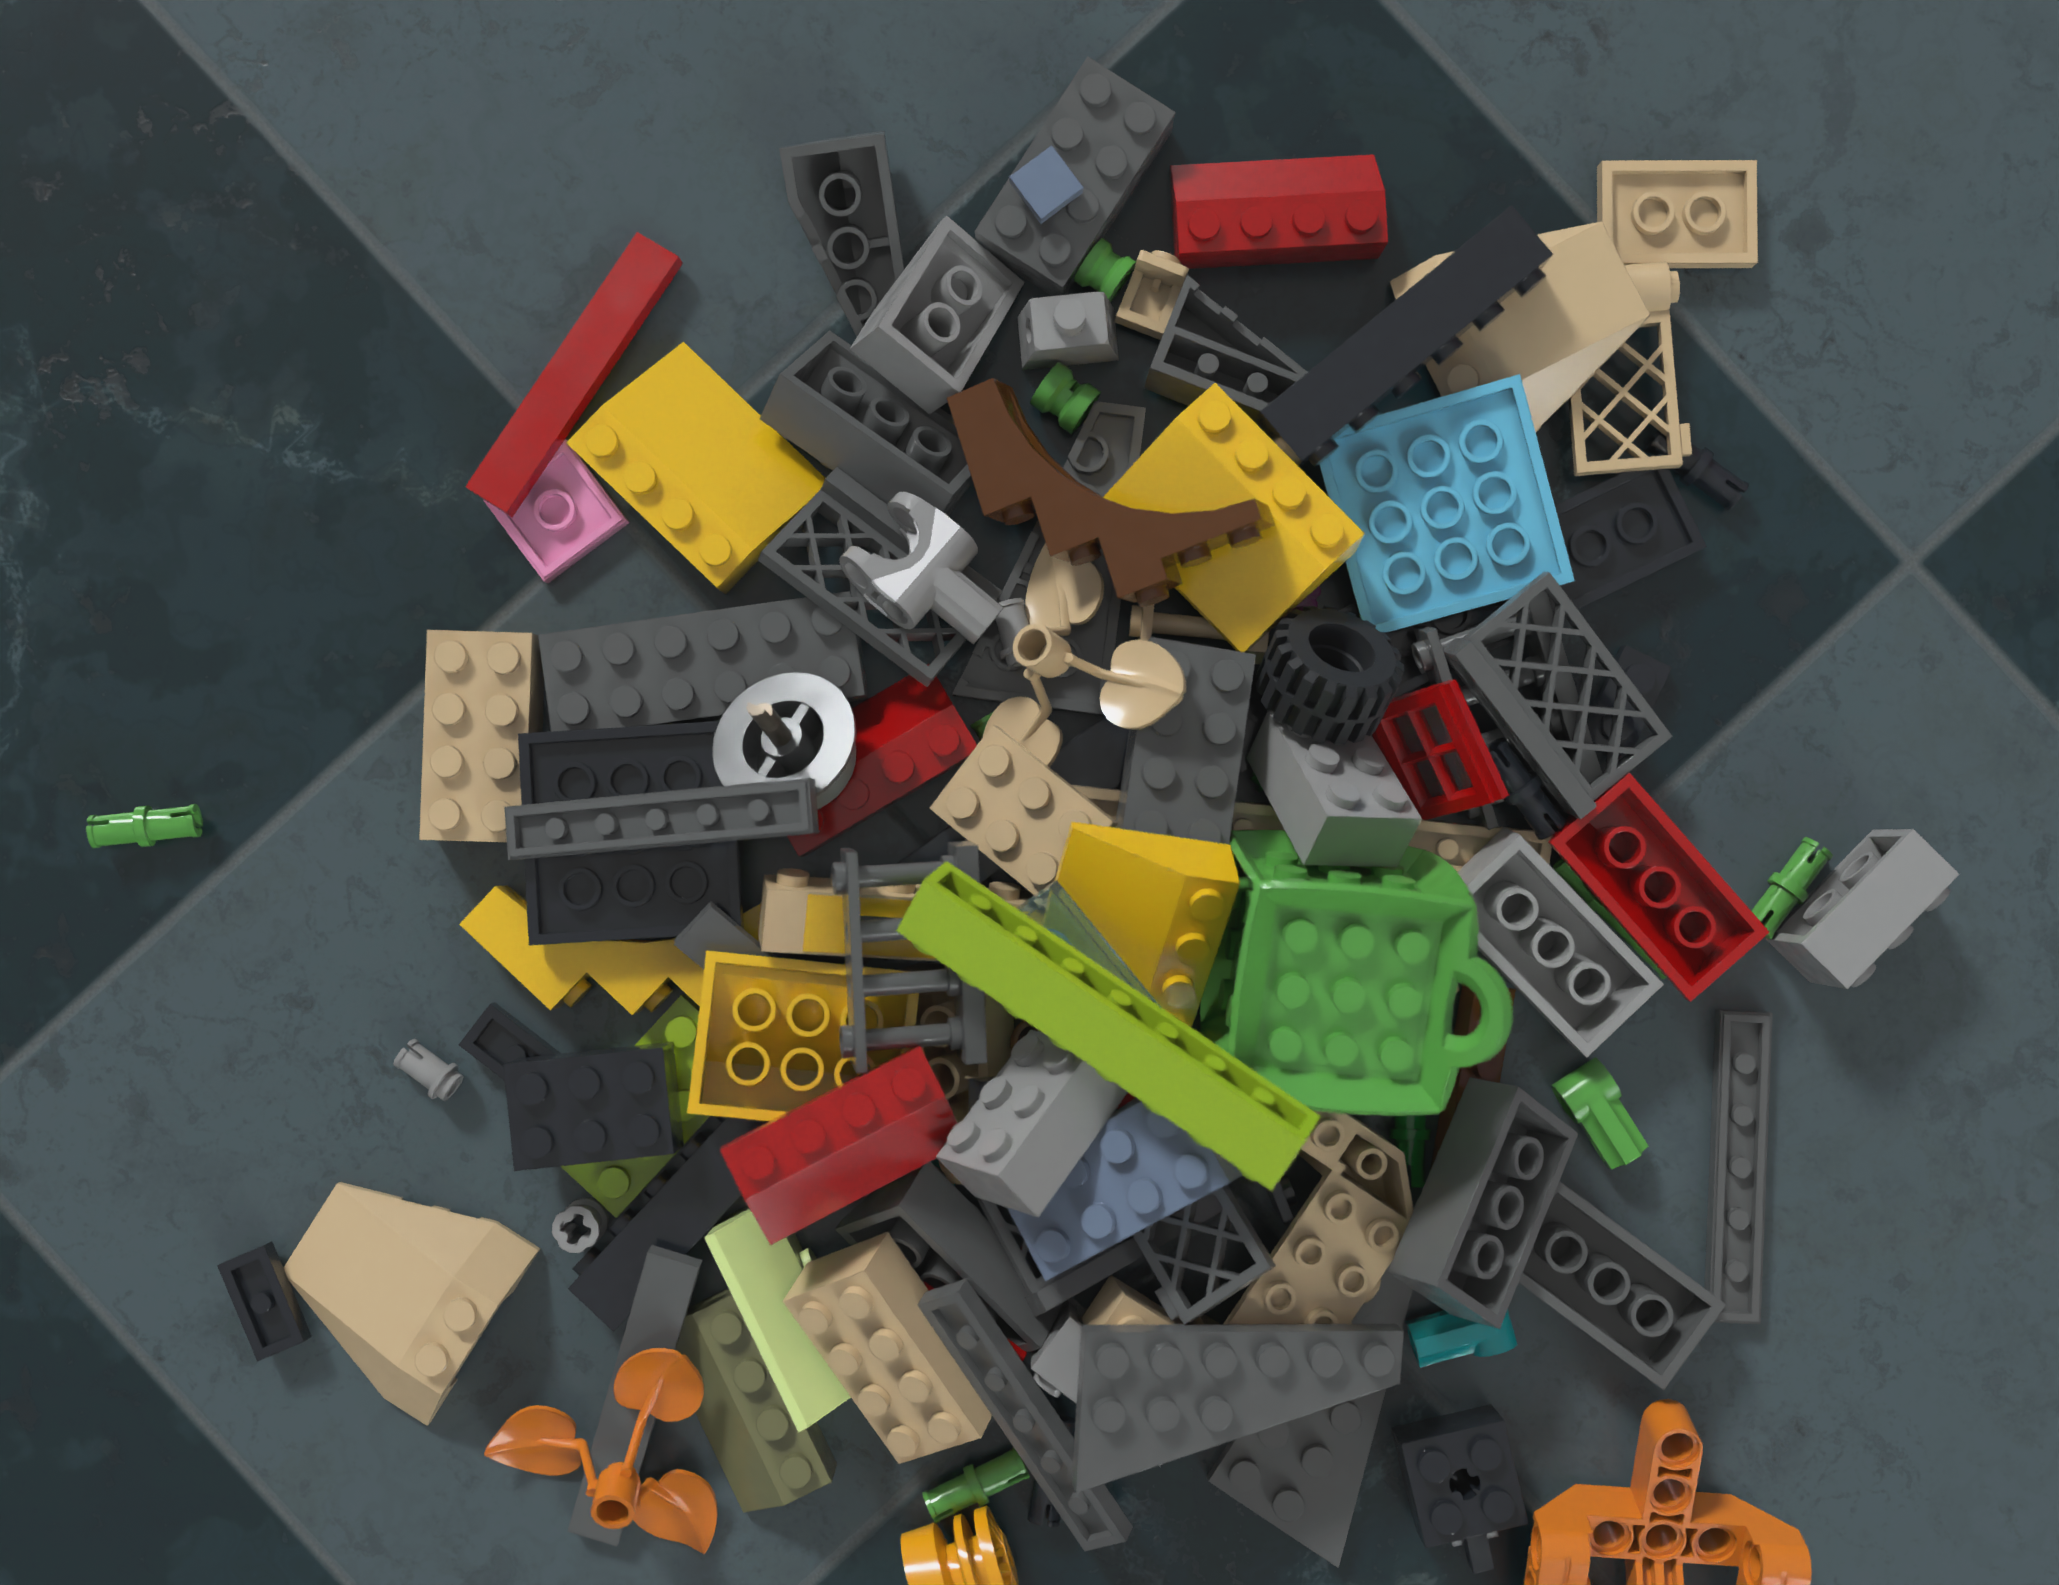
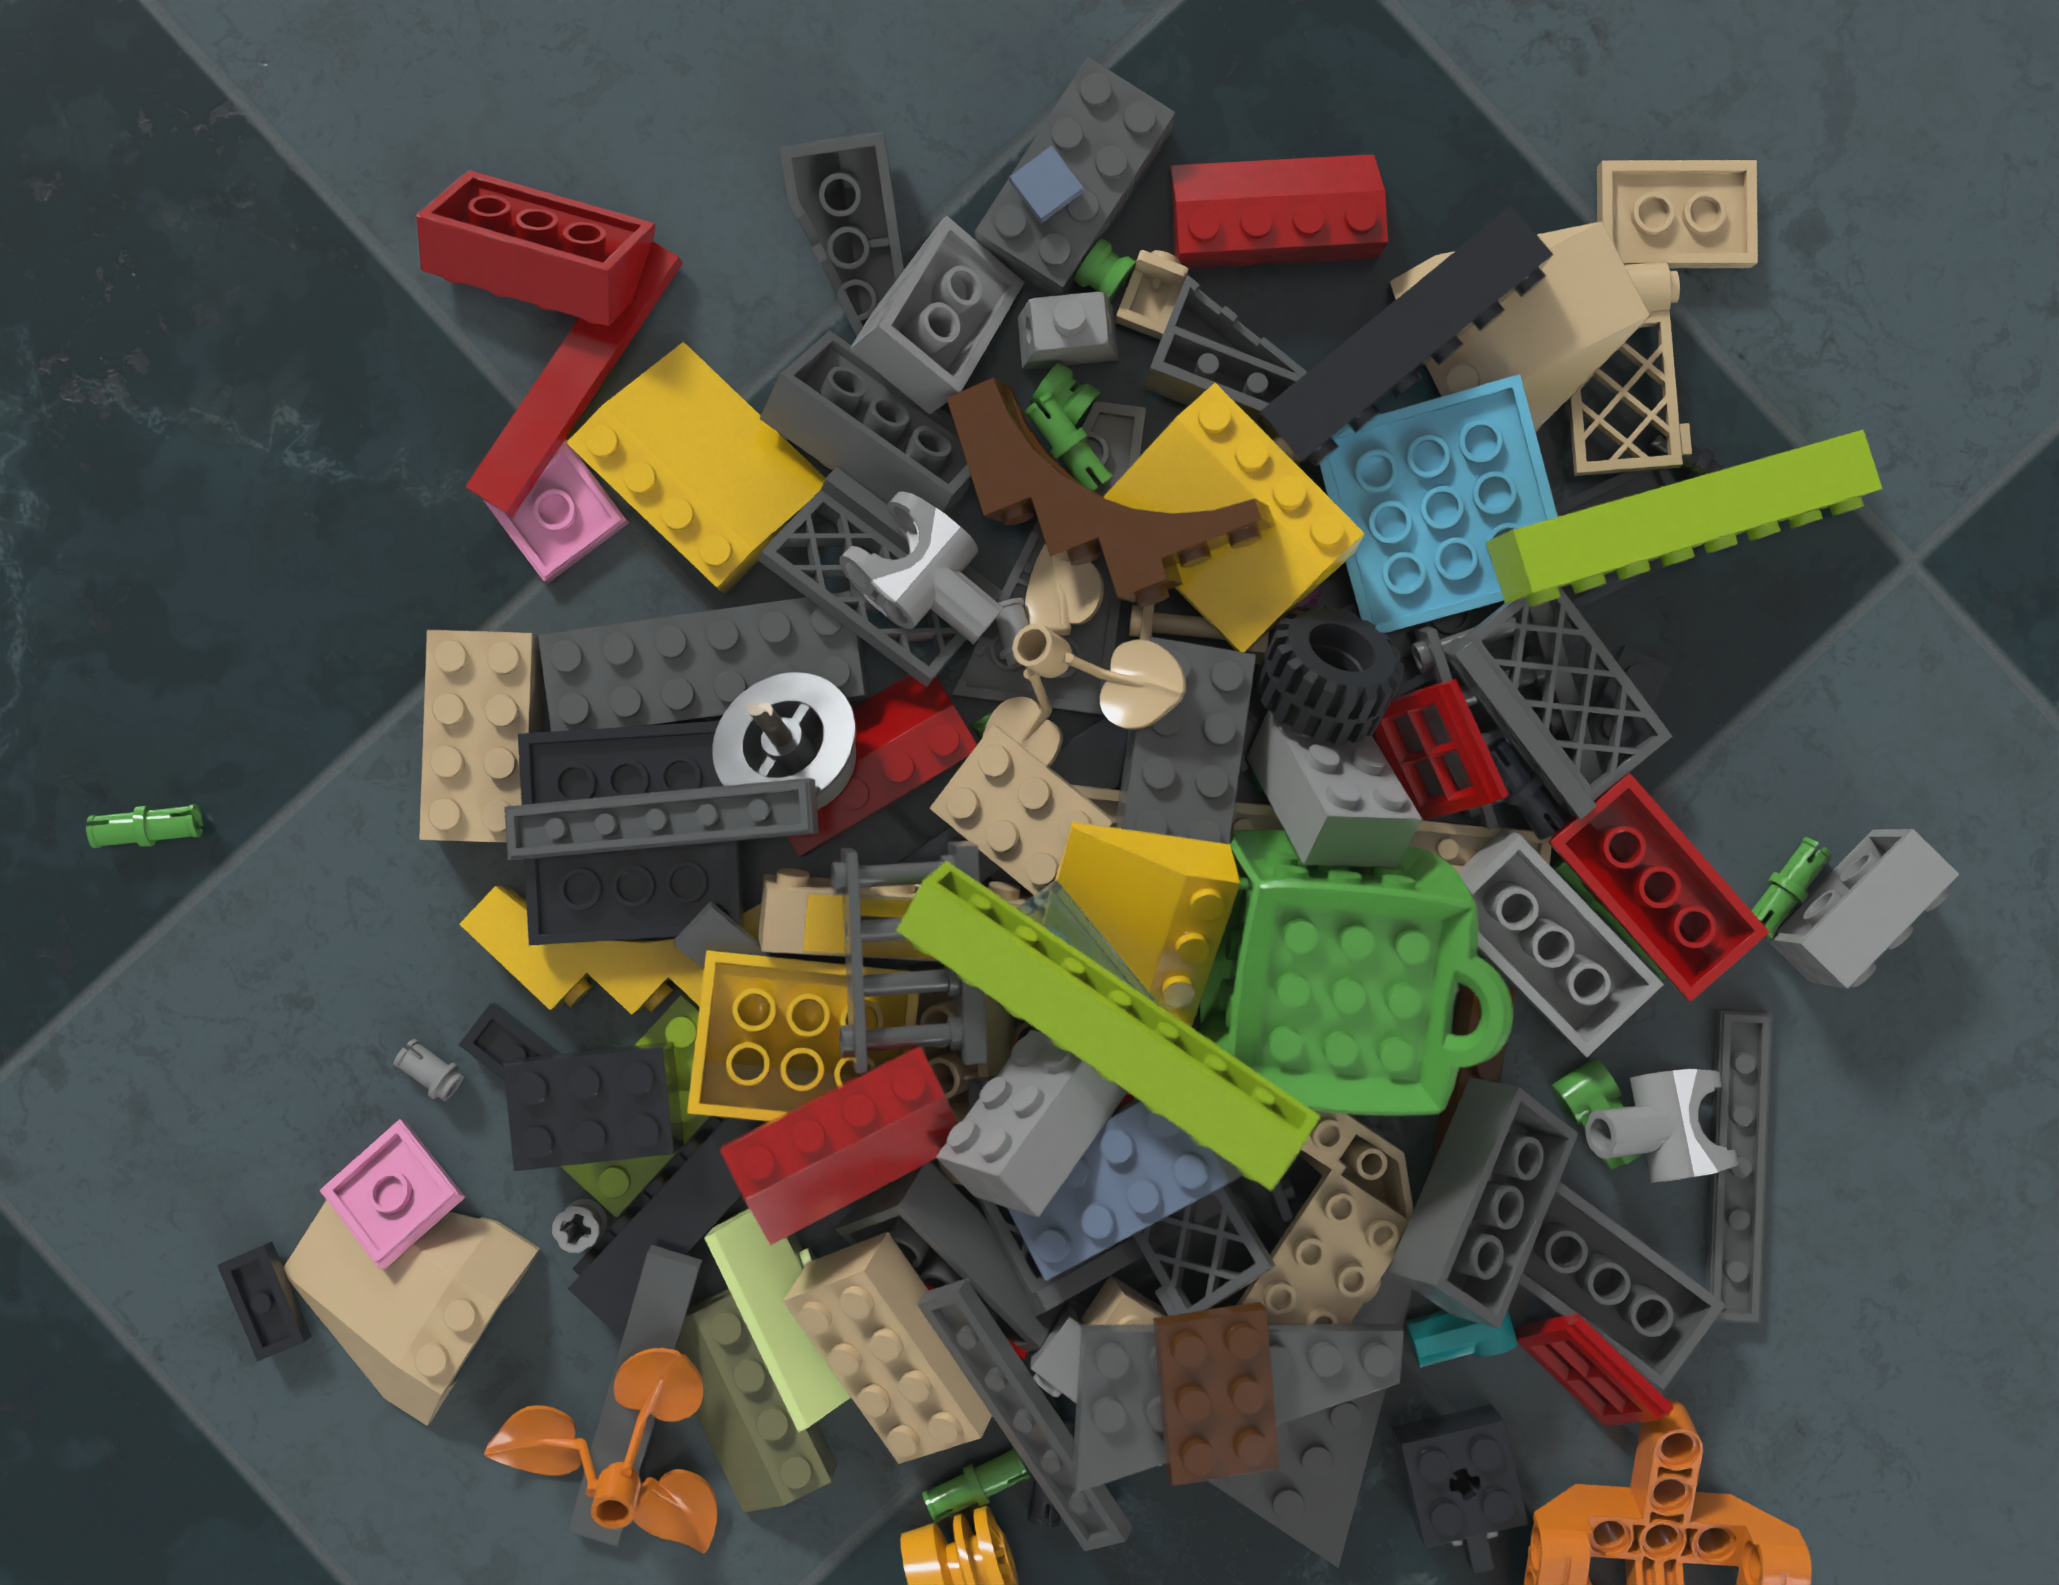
green pin [1389,1115,1431,1188] -> none
none -> bright pink tile [320,1119,465,1269]
none -> red slope [416,170,655,326]
none -> bright green pin [1024,391,1113,491]
none -> reddish brown plate [1153,1302,1280,1486]
none -> lime brick [1486,429,1883,607]
none -> red piece [1515,1313,1674,1426]
none -> light grey connector [1585,1069,1739,1183]

